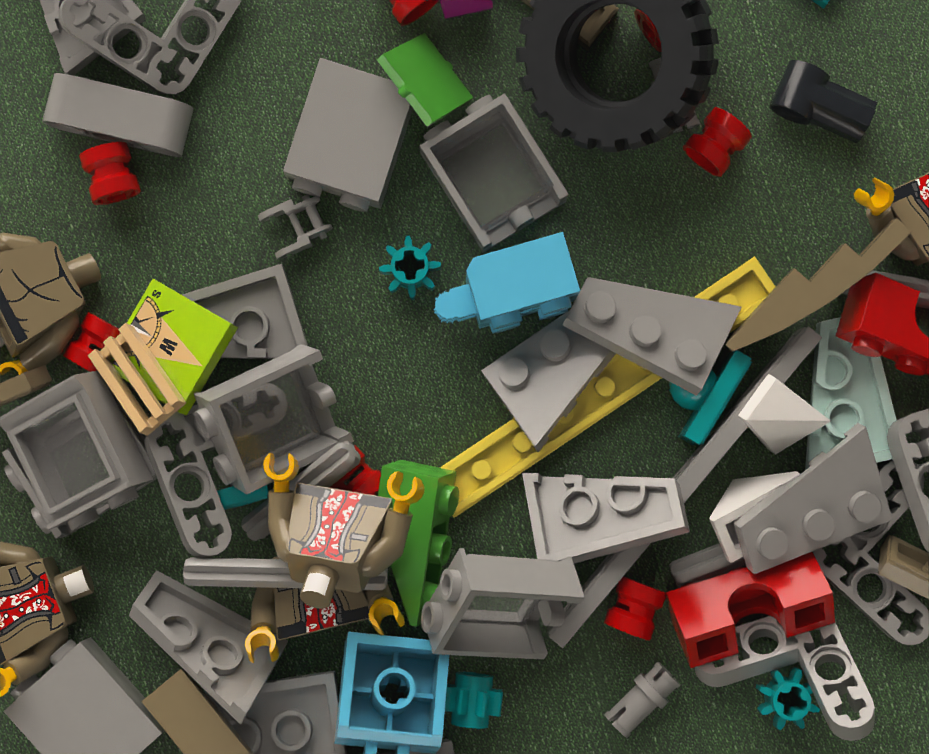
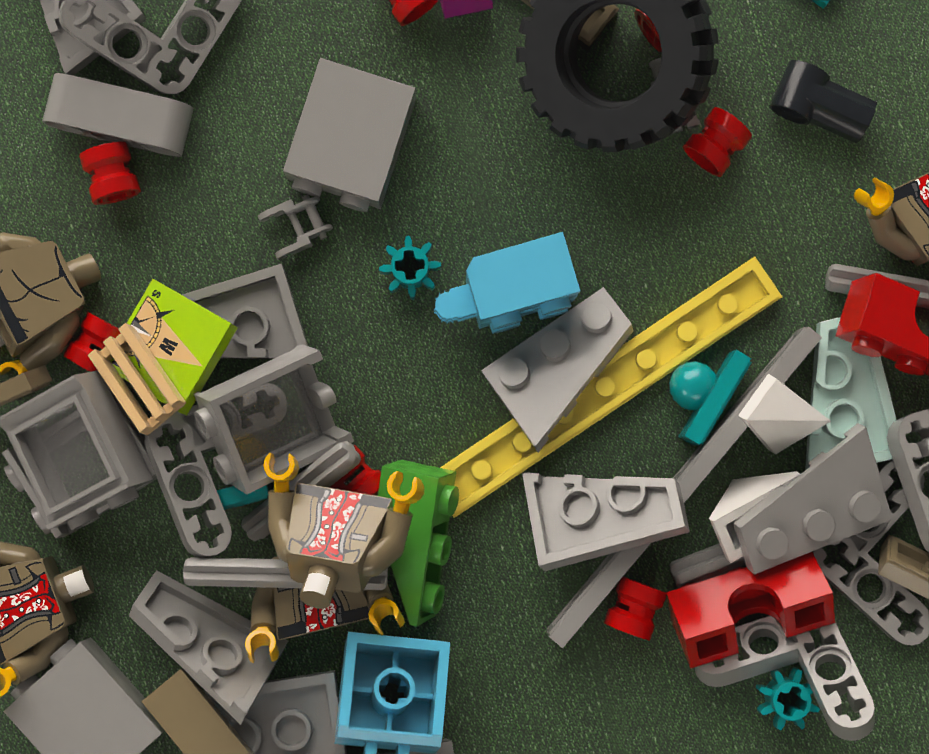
bright green piece [377,33,473,127] -> none
window [420,93,569,253] -> none
light grey window [421,548,585,659] -> none
teal gear [445,672,503,729] -> none
light grey wing [562,277,741,396] -> none
light grey pin [604,662,681,738] -> none
dark tan slope [725,218,912,351] -> none

